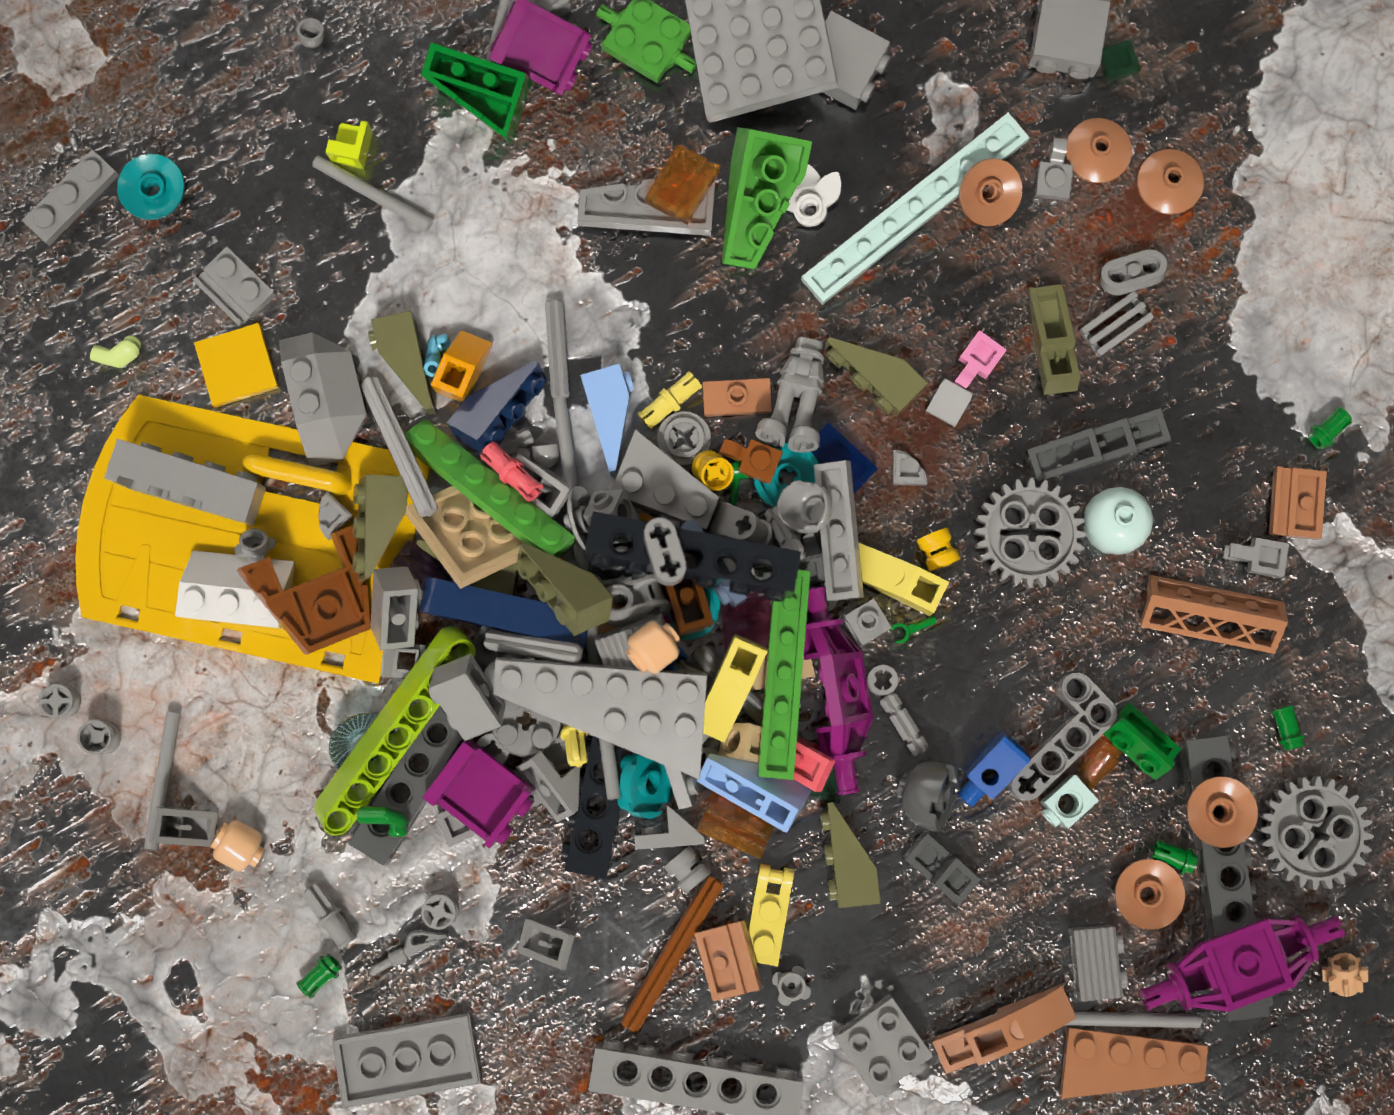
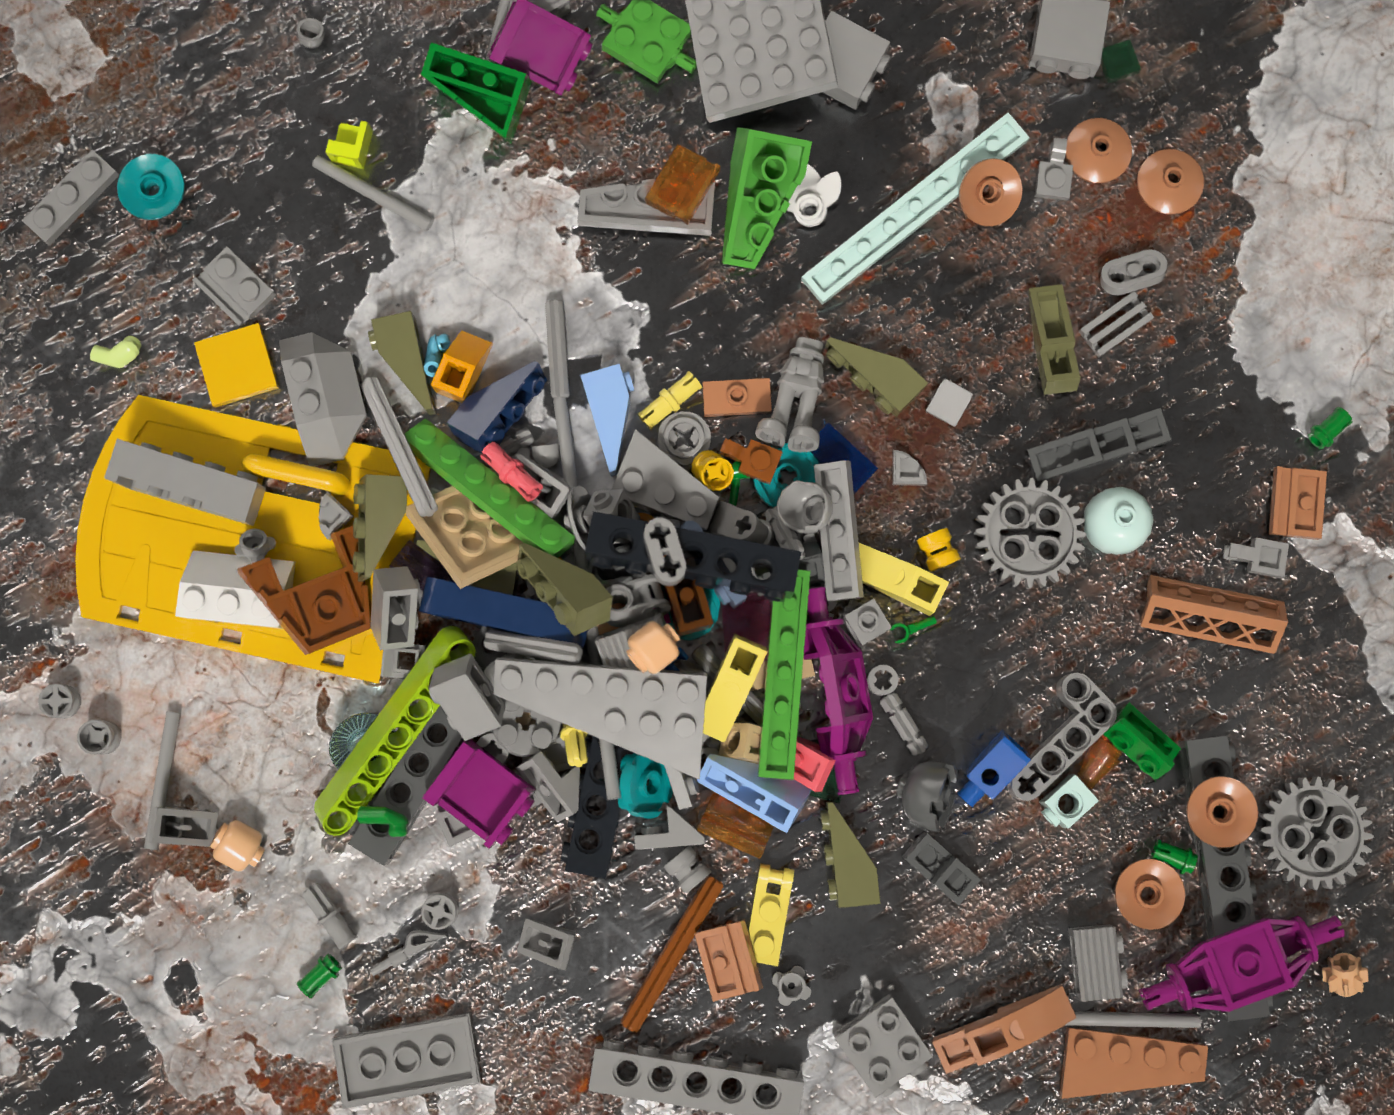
bright pink plate [954,330,1007,389] -> none
green pin [1271,706,1306,751] -> none

